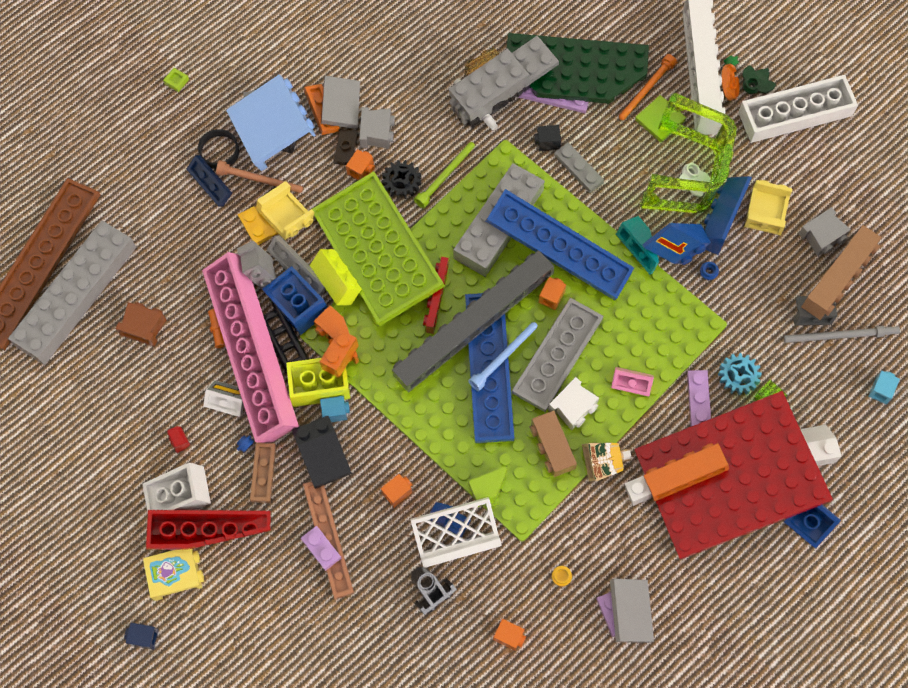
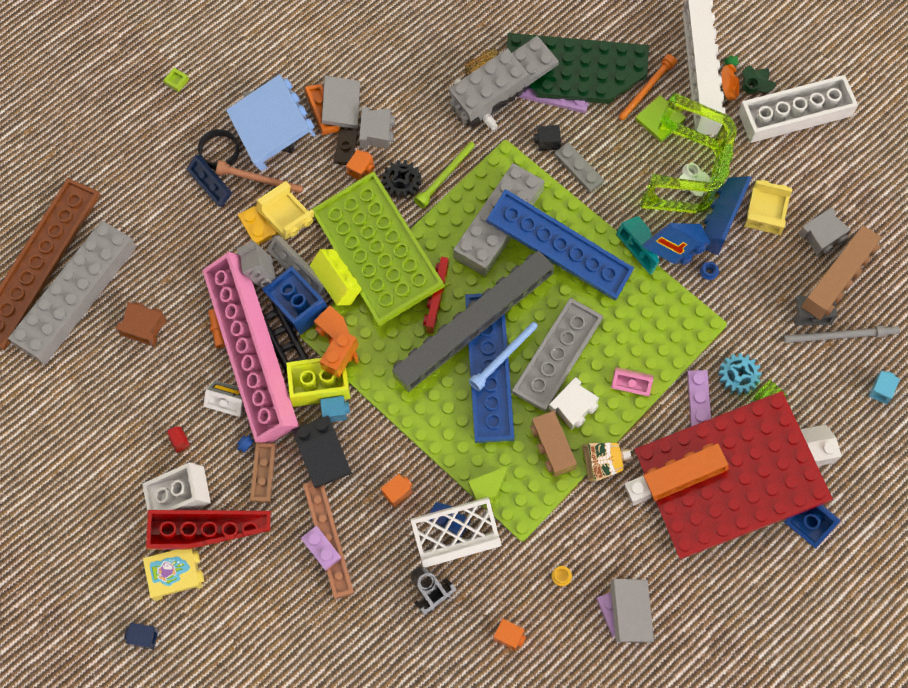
orange brick [538,277,566,310] -> none

